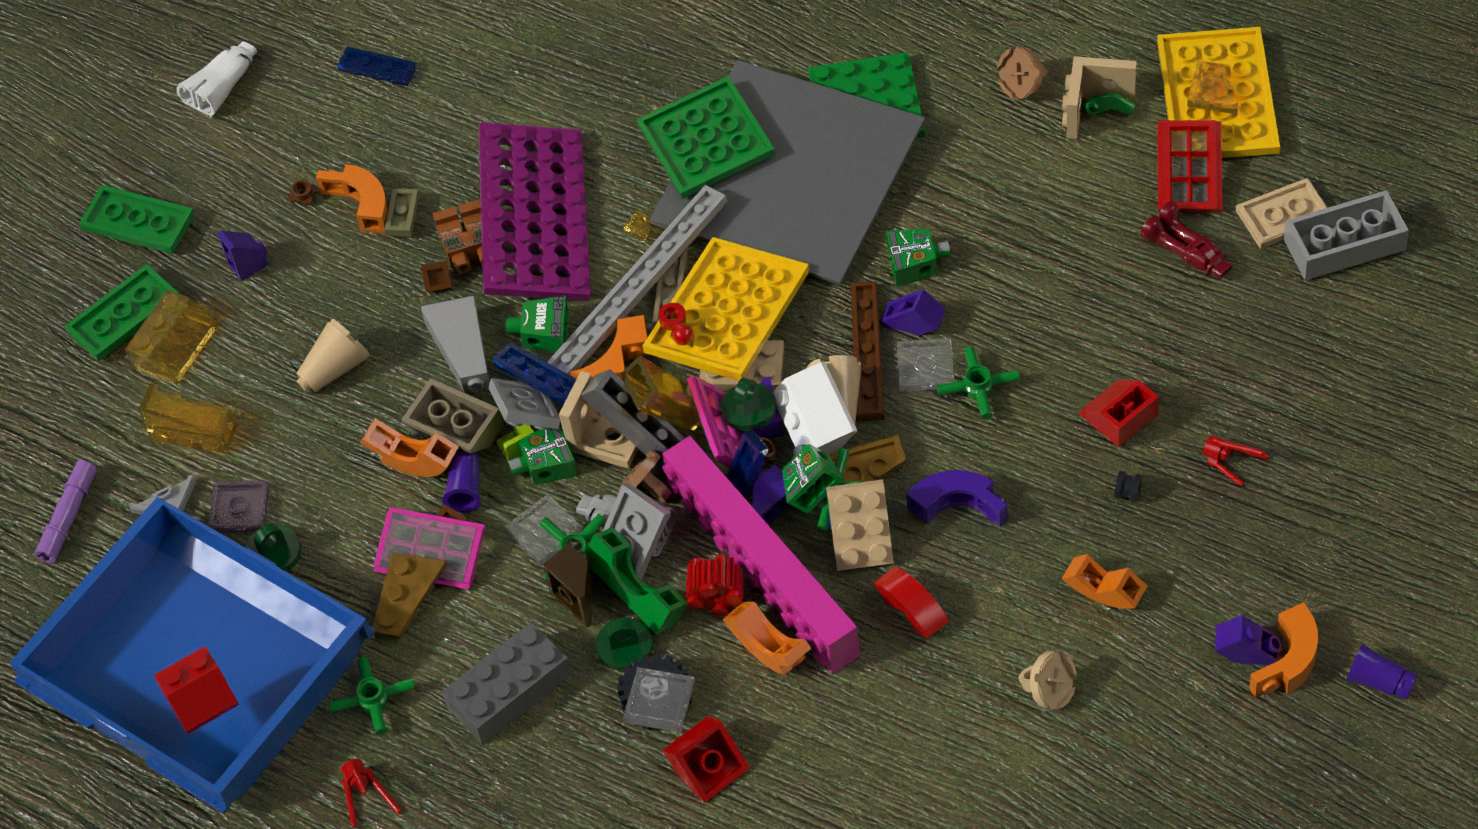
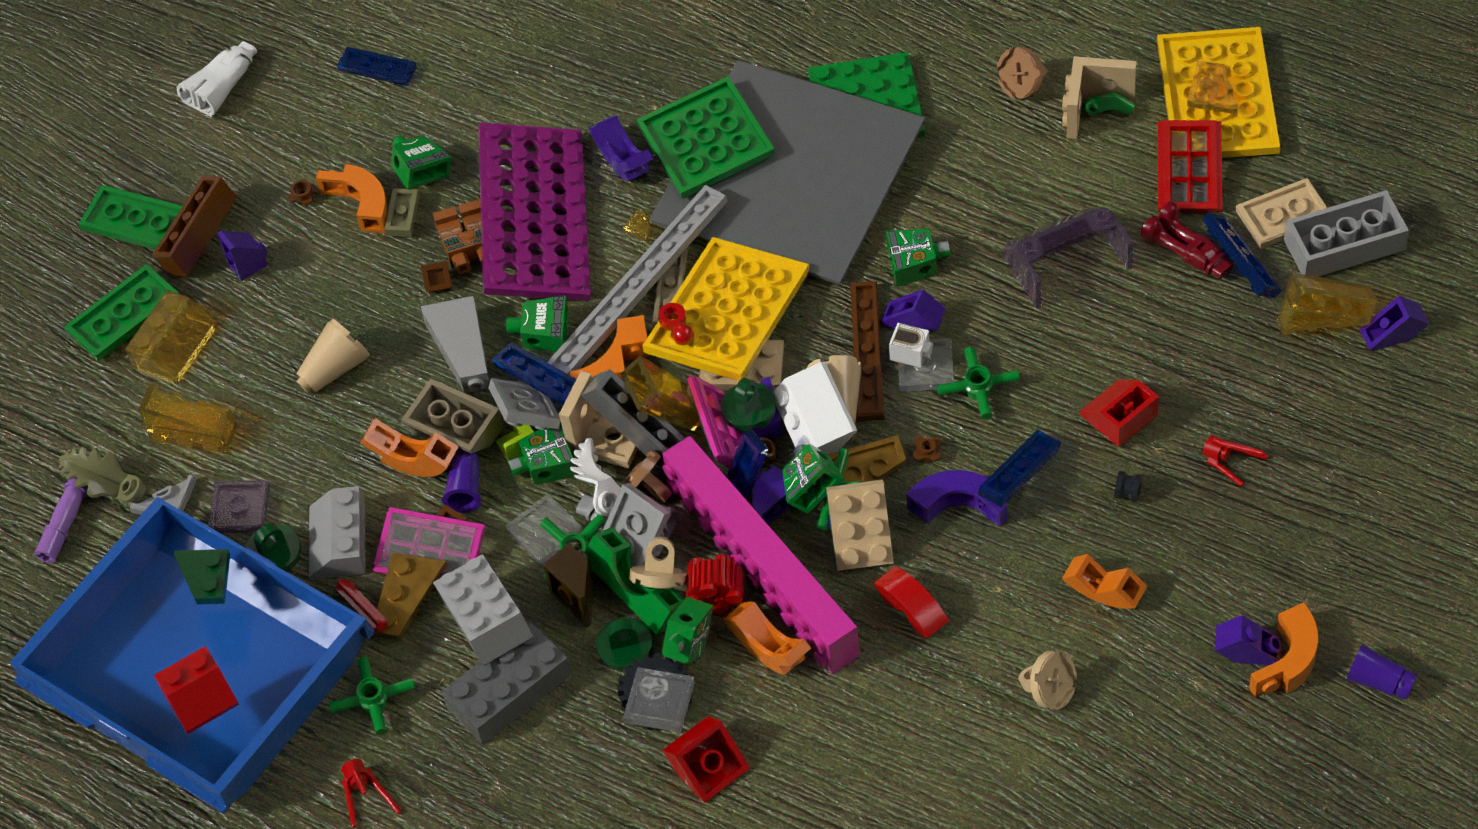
none -> olive plant [59,447,146,503]
none -> reddish brown brick [152,176,237,277]
none -> dark green wing [174,549,230,605]
none -> light grey slope [309,486,365,580]
none -> red axle [335,579,388,632]
none -> green torso [391,135,451,190]
none -> light grey brick [433,554,533,665]
none -> white plant [570,438,621,516]
none -> dark purple arch [588,115,653,181]
none -> tan tile [630,537,687,588]
none -> green torso [662,596,714,664]
none -> white brick [889,323,933,368]
none -> reddish brown plate [913,436,942,464]
none -> clear blue plate [978,429,1061,508]
none -> clear purple windscreen [1004,208,1133,308]
none -> clear blue plate [1202,212,1282,298]
none -> clear yellow wedge [1276,272,1377,335]
none -> dark purple slope [1359,296,1429,351]

